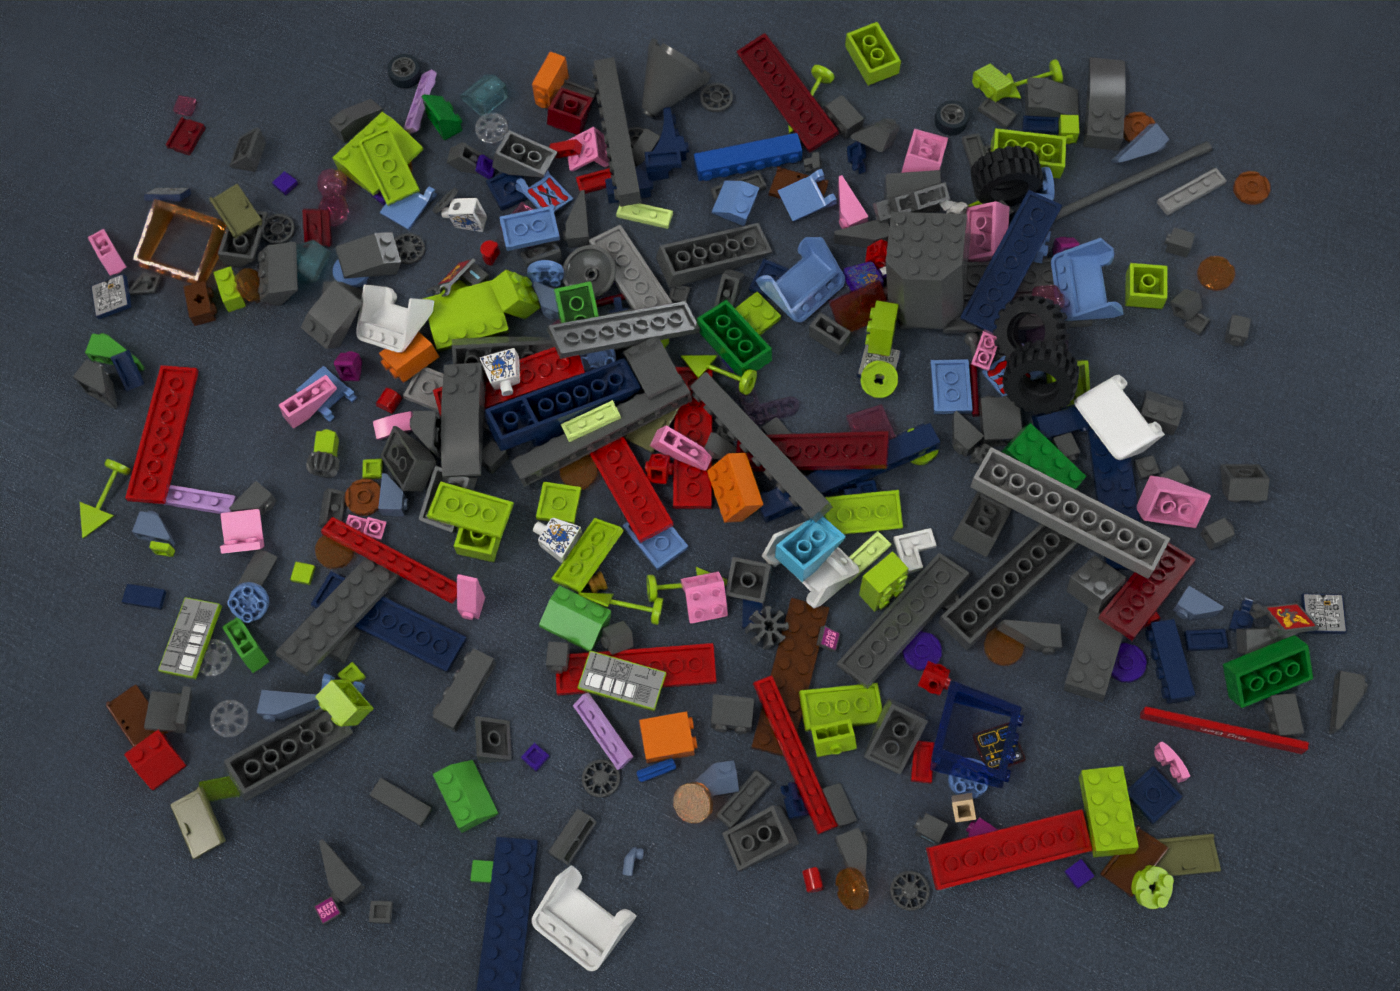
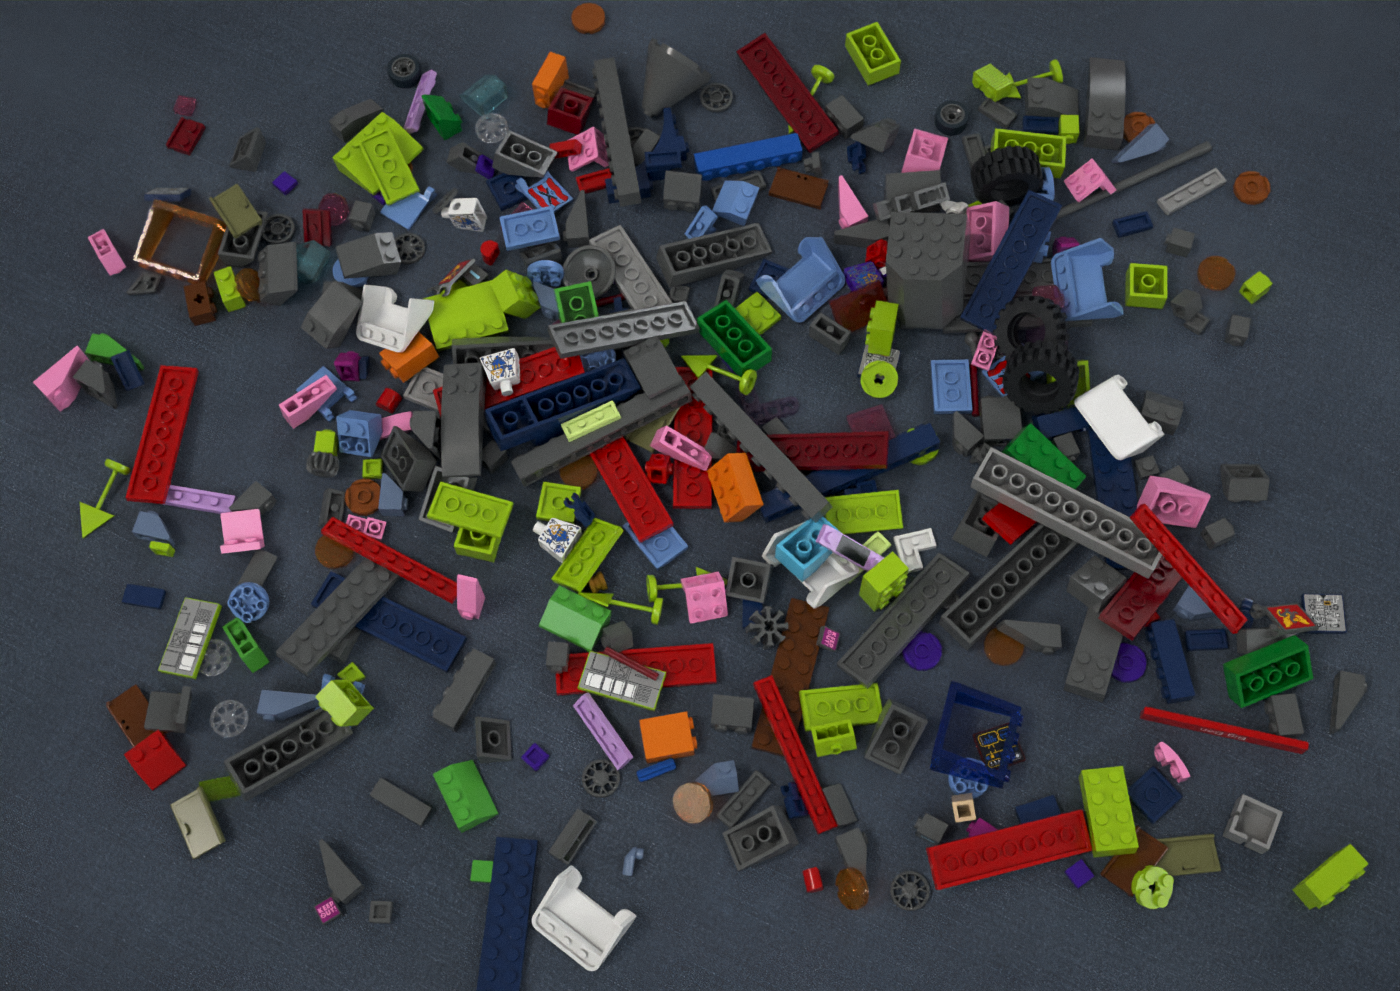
tile [91,274,131,319] -> none
lime tile [290,562,316,585] -> none
clear pink hair [317,168,348,201] -> none
yellowish green tile [616,203,673,229] -> none
medium blue flag [778,169,837,222] -> none
red tile [911,741,935,784] -> none
red brick [918,661,951,695] -> none
none -> bright pink slope [33,346,90,412]
none -> medium blue slope [336,410,382,457]
none -> dark grey brick [349,200,376,231]
none -> dark blue tile [358,356,370,379]
none -> dark blue plate [564,493,595,527]
none -> dark orange tile [571,3,605,34]
none -> dark red bar [603,646,660,681]
none -> dark grey slope [663,171,702,212]
none -> medium blue slope [684,206,718,239]
none -> plate [815,524,884,572]
none -> red tile [982,503,1038,545]
none -> dark blue tile [1014,795,1061,824]
none -> bright pink bracket [1064,158,1116,202]
none -> dark blue tile [1112,211,1153,238]
none -> red tile [1129,503,1248,634]
none -> light grey piece [1223,794,1283,854]
none -> lime brick [1239,271,1273,304]
none -> lime brick [1292,844,1368,910]

